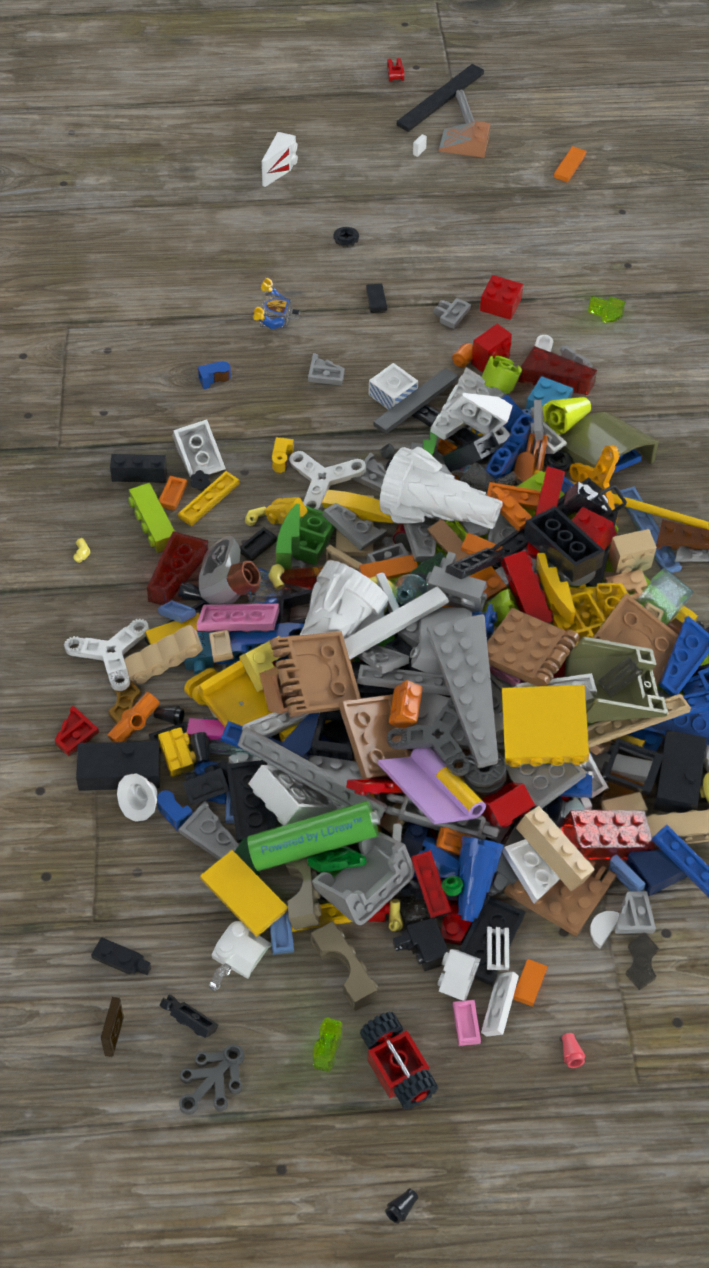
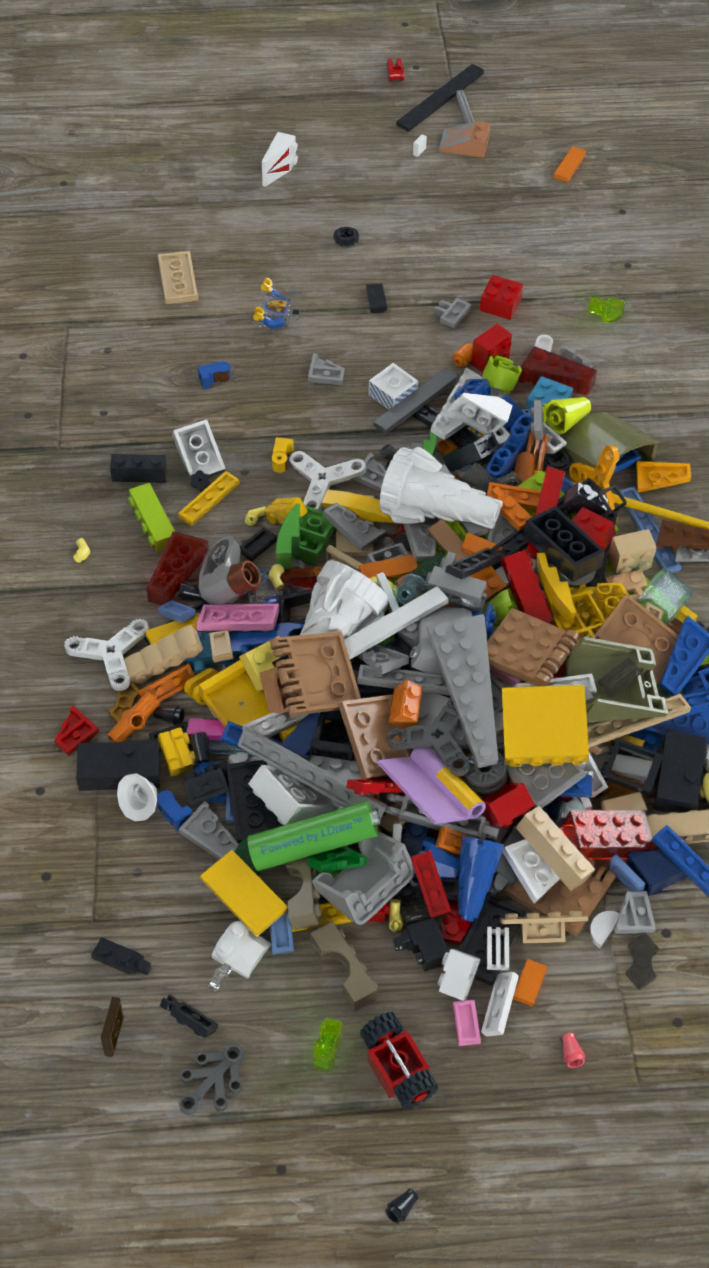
orange tile [159,476,187,511] -> none
green plate [442,876,463,896] -> none
none -> orange plate [137,663,195,703]
none -> tan tile [157,251,199,304]
none -> blue bracket [454,379,491,400]
none -> tan bracket [500,911,588,944]
none -> light orange wing [636,461,691,493]

